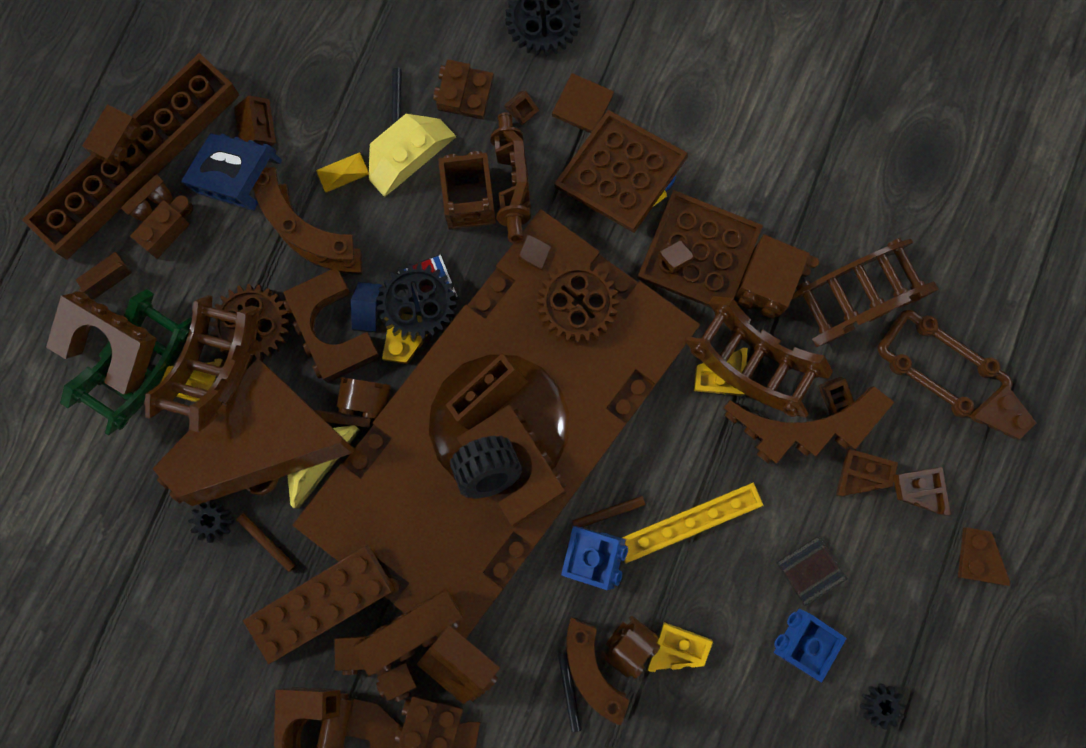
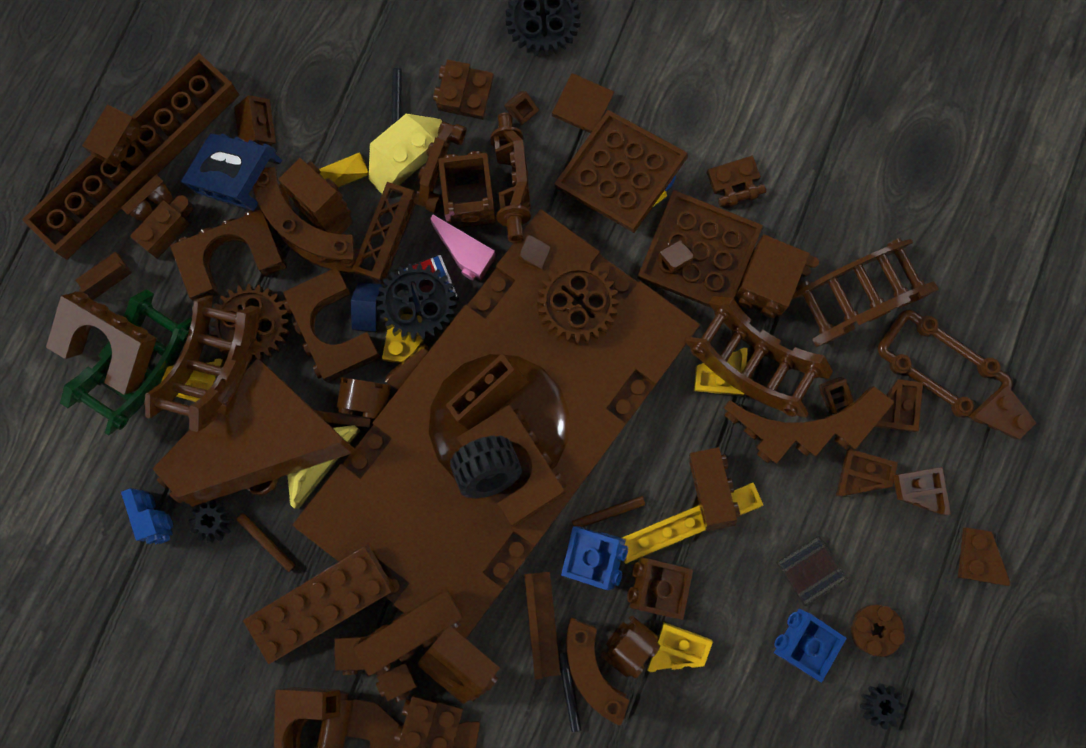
none -> blue plate [121,488,173,545]
none -> reddish brown arch [170,210,287,301]
none -> reddish brown brick [278,158,353,234]
none -> reddish brown fence [352,182,415,285]
none -> reddish brown slope [385,344,429,390]
none -> reddish brown plate [414,122,467,214]
none -> bright pink slope [430,215,496,281]
none -> reddish brown fence [525,572,561,680]
none -> reddish brown plate [627,557,693,620]
none -> reddish brown brick [689,447,740,531]
none -> reddish brown plate [707,155,766,207]
none -> reddish brown plate [851,604,905,657]
none -> reddish brown wing [874,379,923,432]

